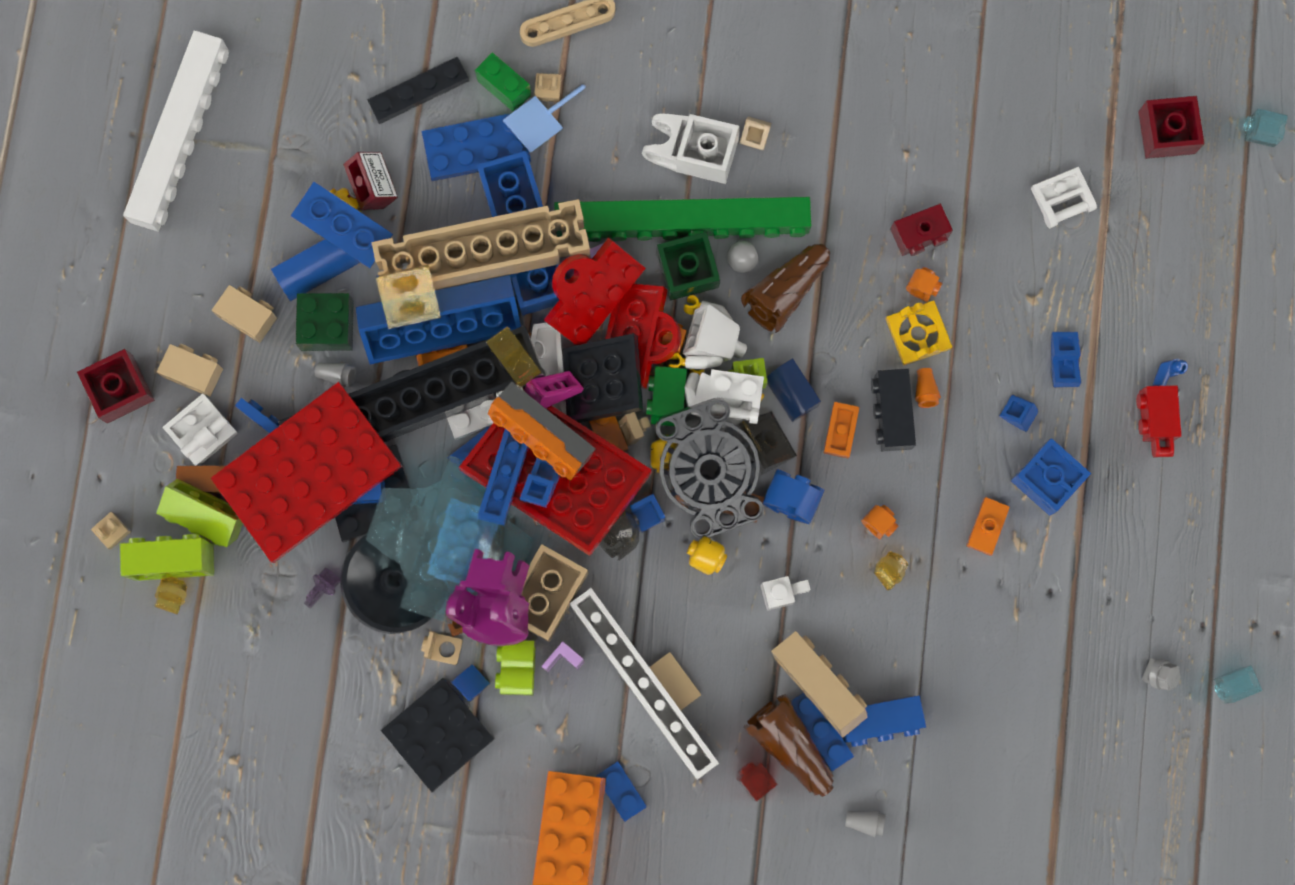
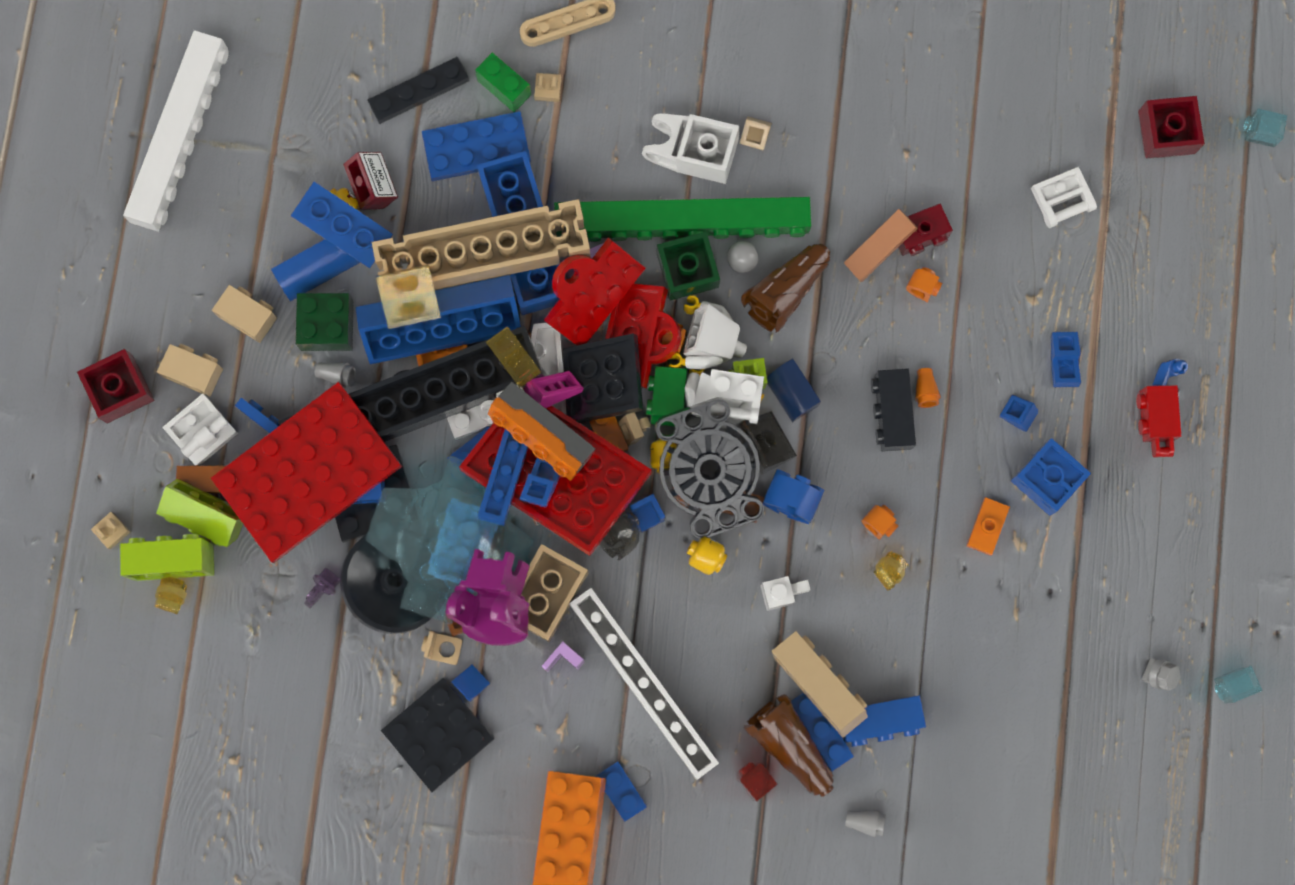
lime brick [495,640,536,696] -> none
light blue piece [503,84,585,153] -> none
tan tile [649,652,701,710] -> none
orange plate [823,402,860,459] -> none
yellow piece [885,300,953,366] -> none
none -> nougat tile [844,209,918,282]

